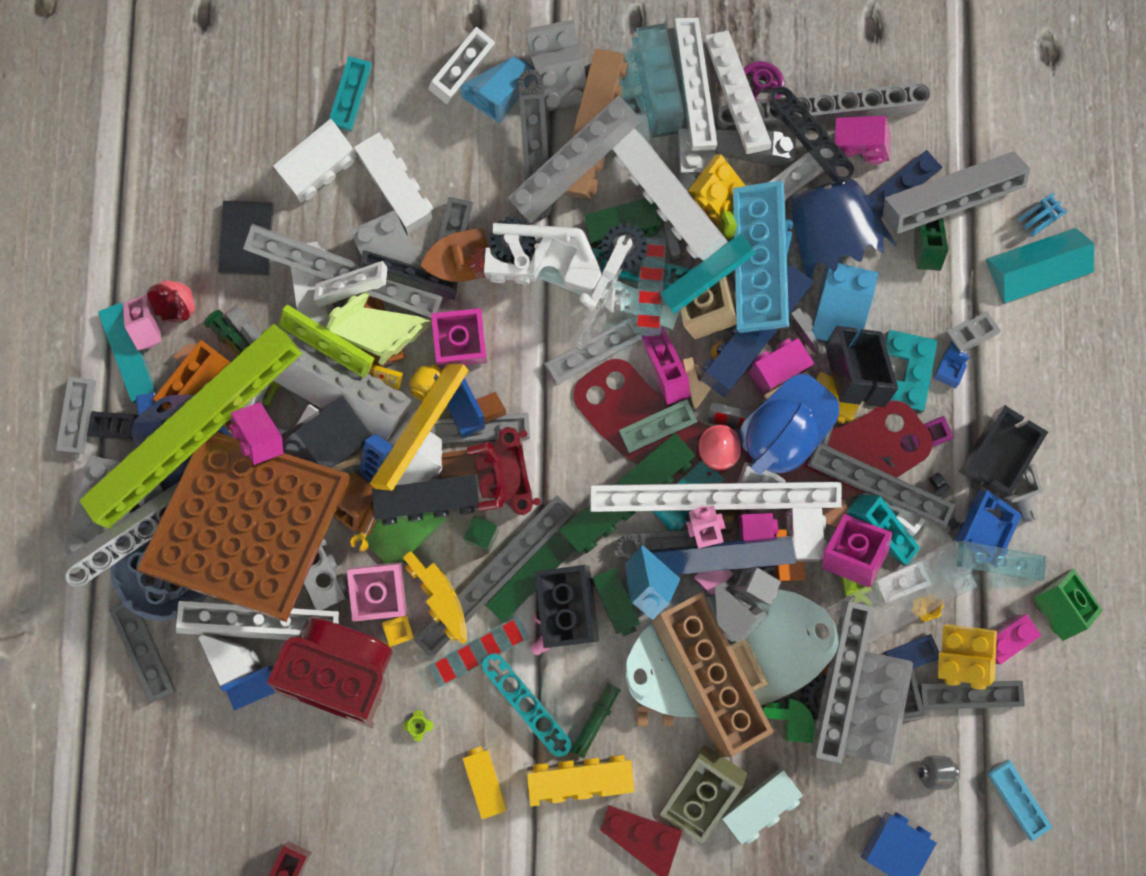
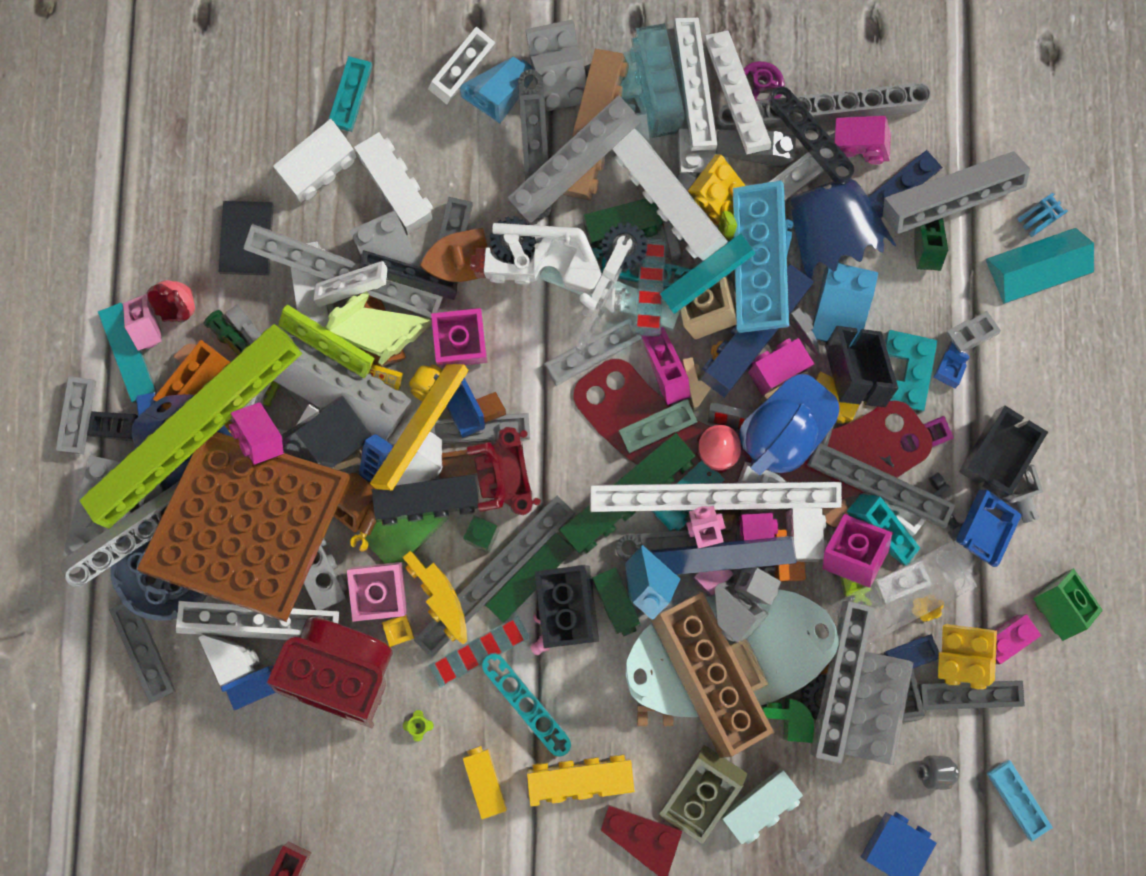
dark green pin [570,682,621,758] -> none
clear light blue tile [957,541,1047,581] -> none

